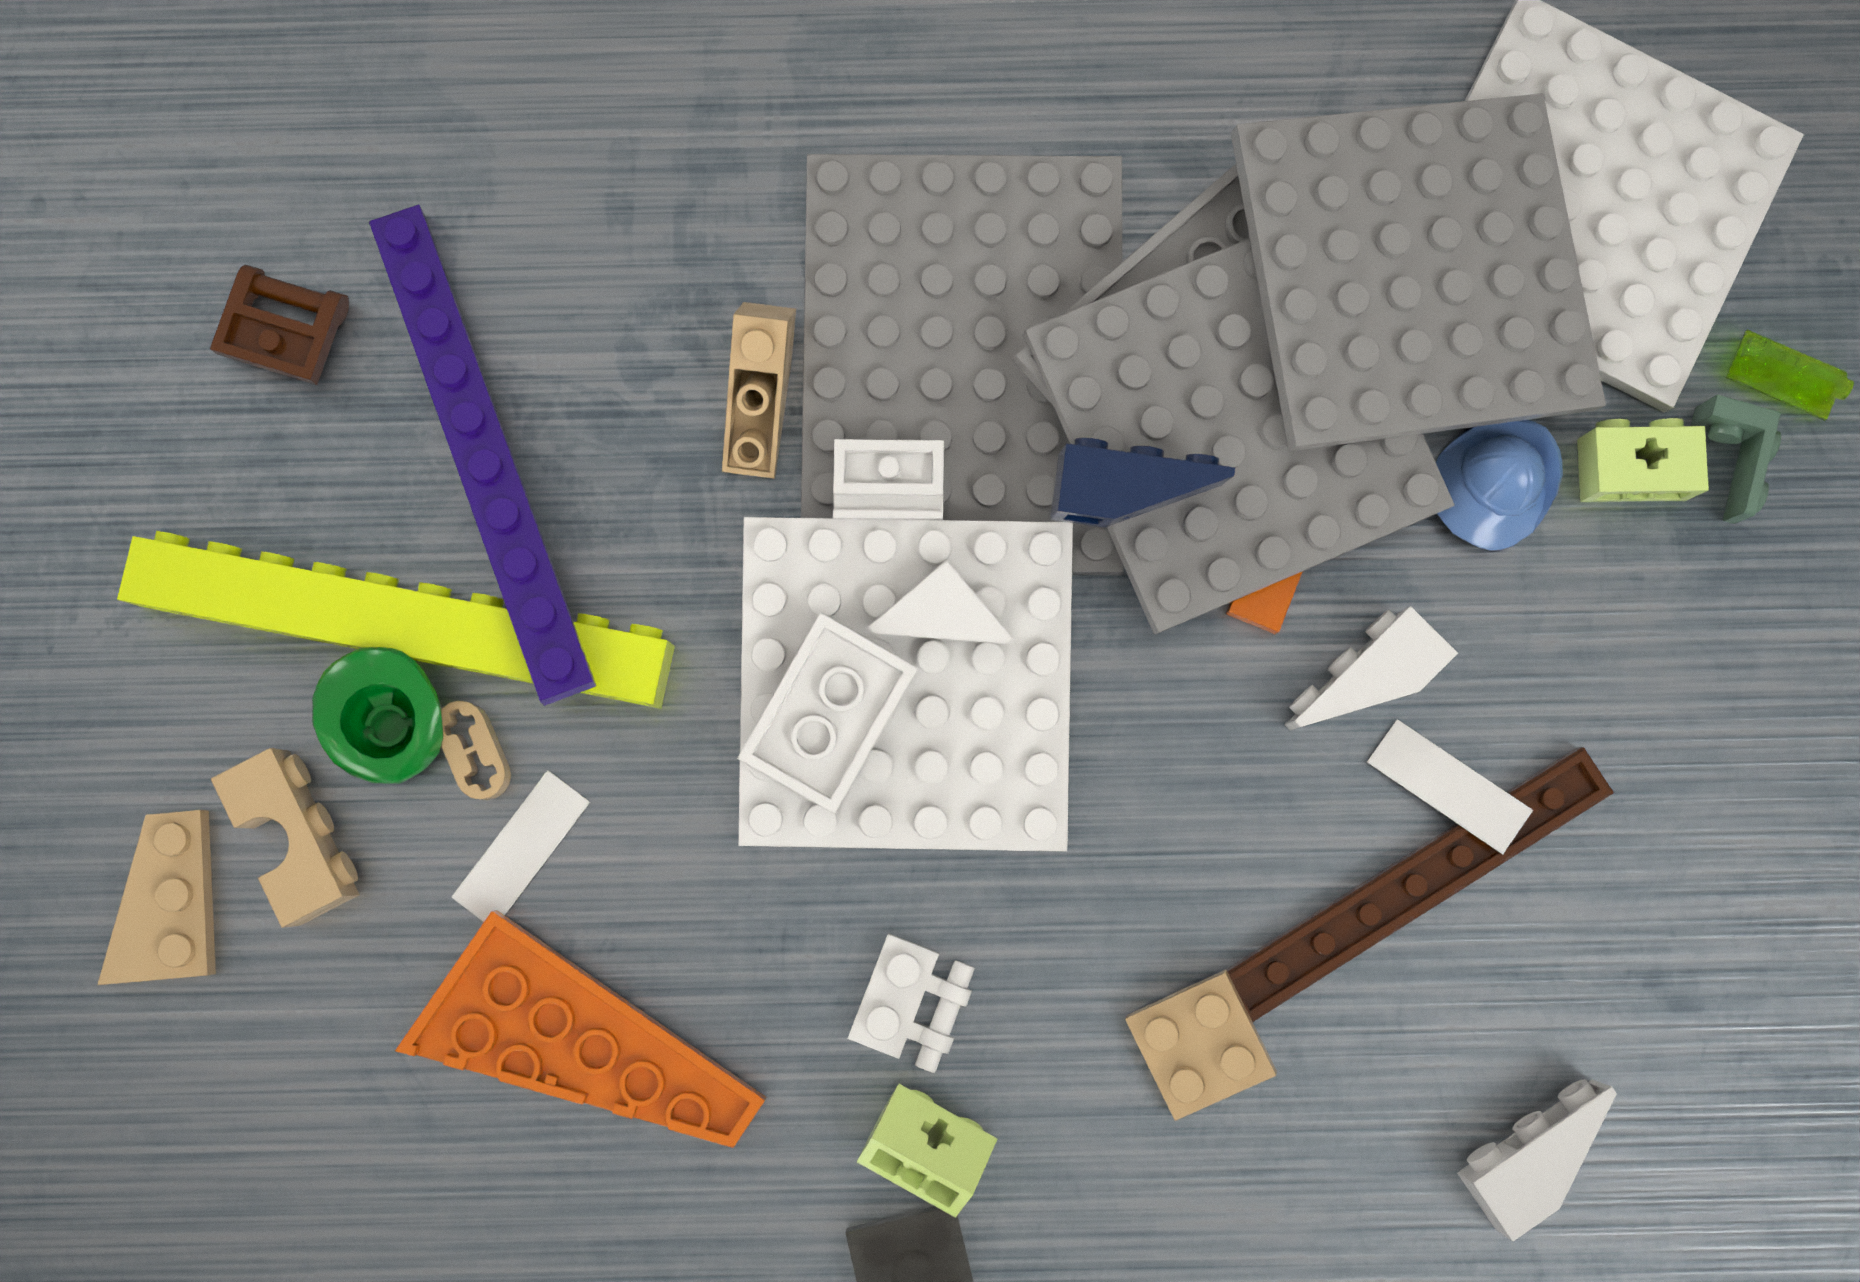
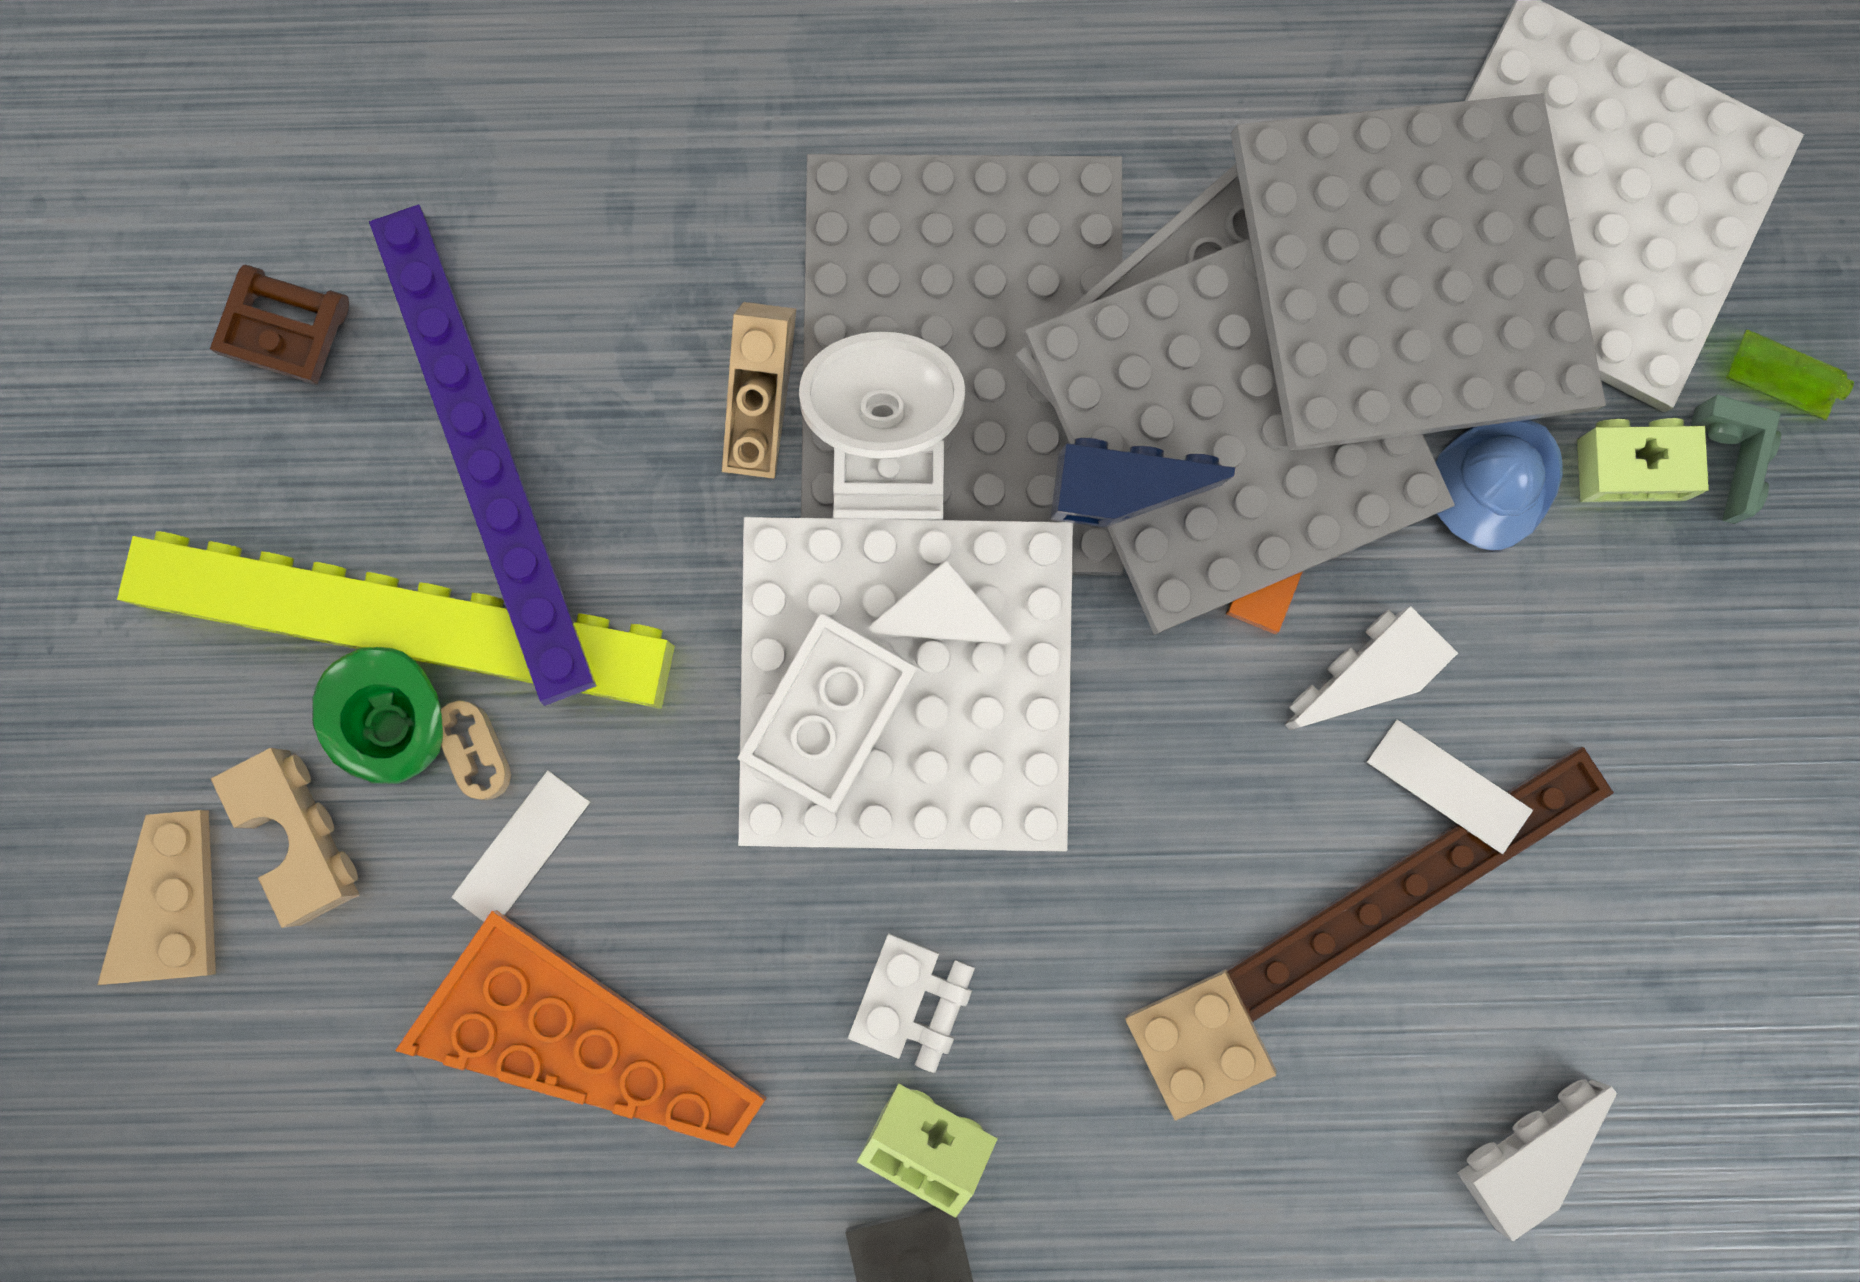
none -> white dish [799,332,965,459]

